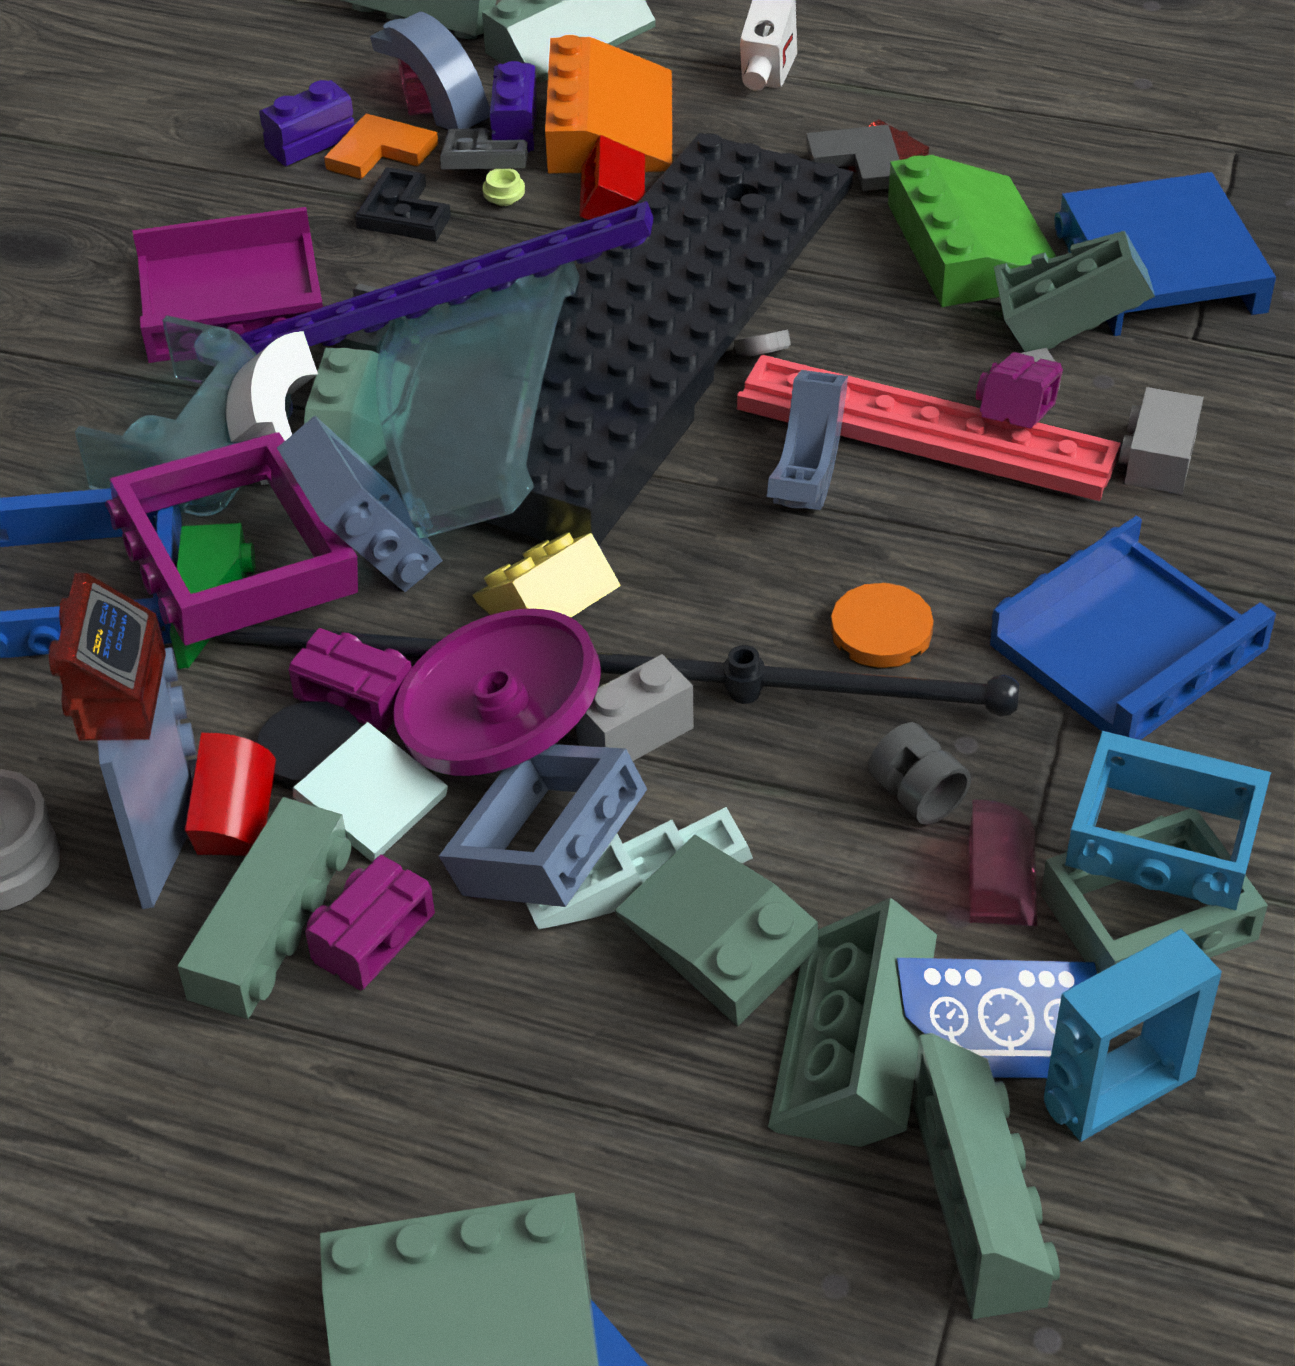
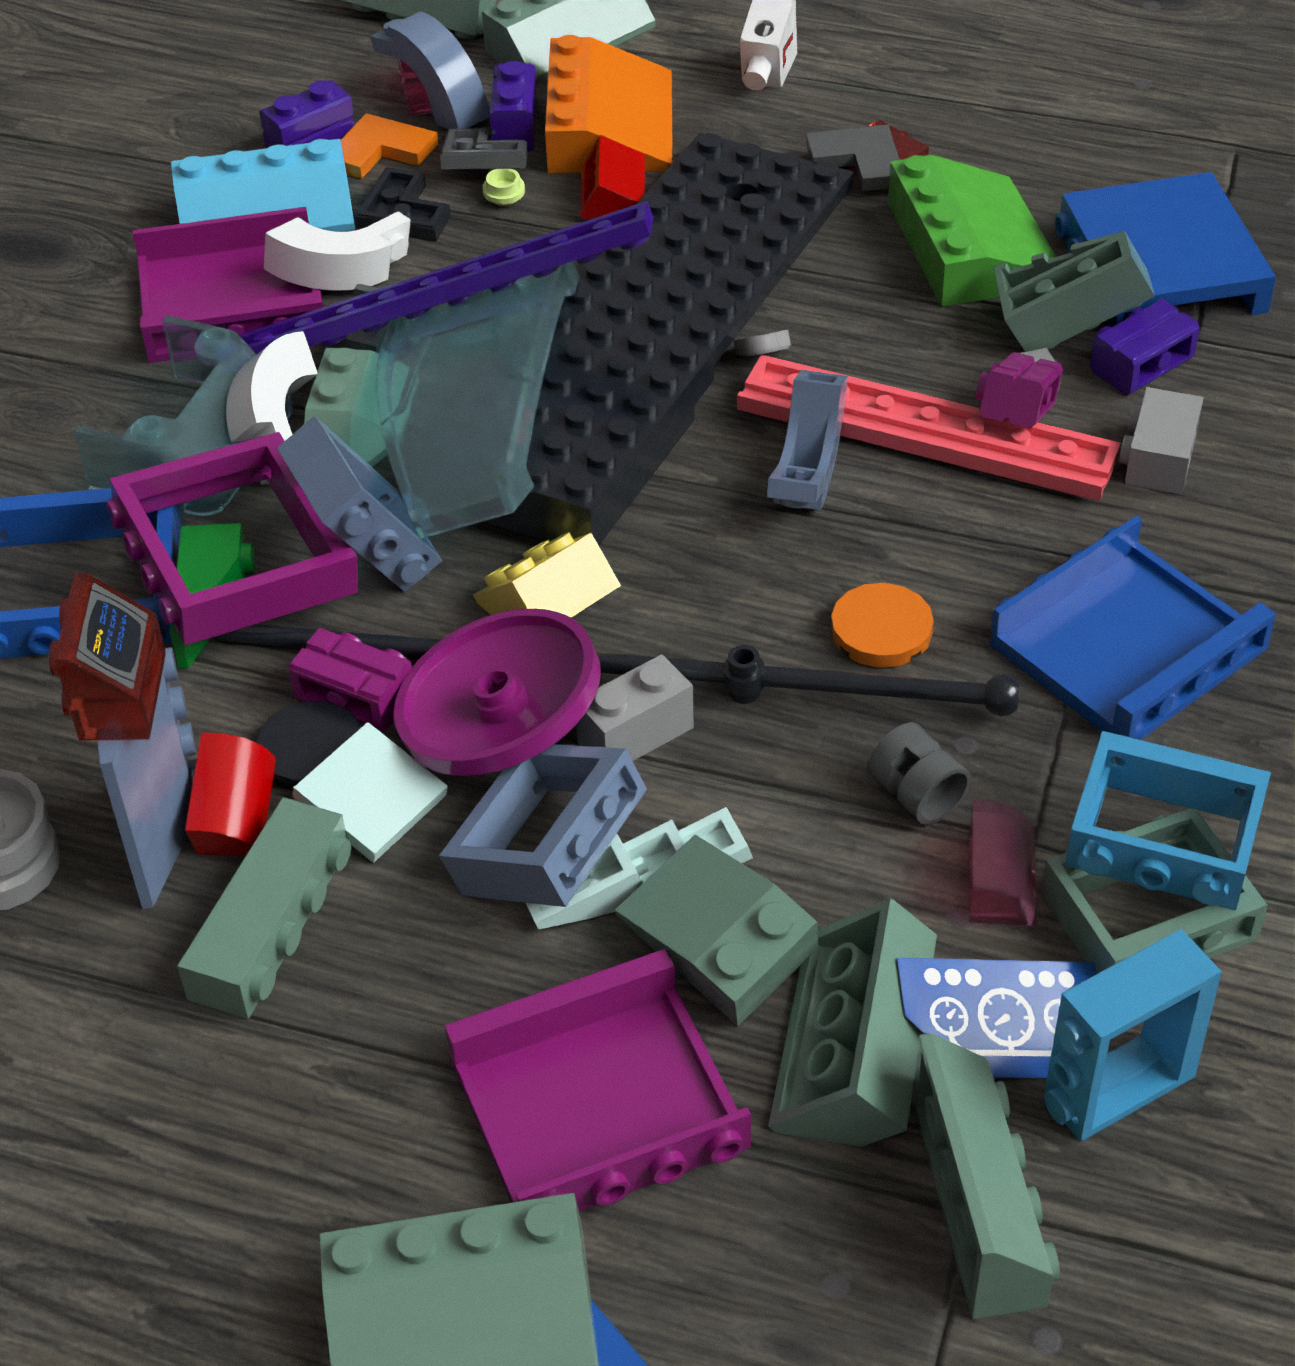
magenta brick [305,854,435,991] -> none
none -> medium azure slope [171,139,355,232]
none -> white arch [264,211,410,290]
none -> magenta panel [444,948,751,1211]
none -> dark purple brick [1090,299,1200,396]

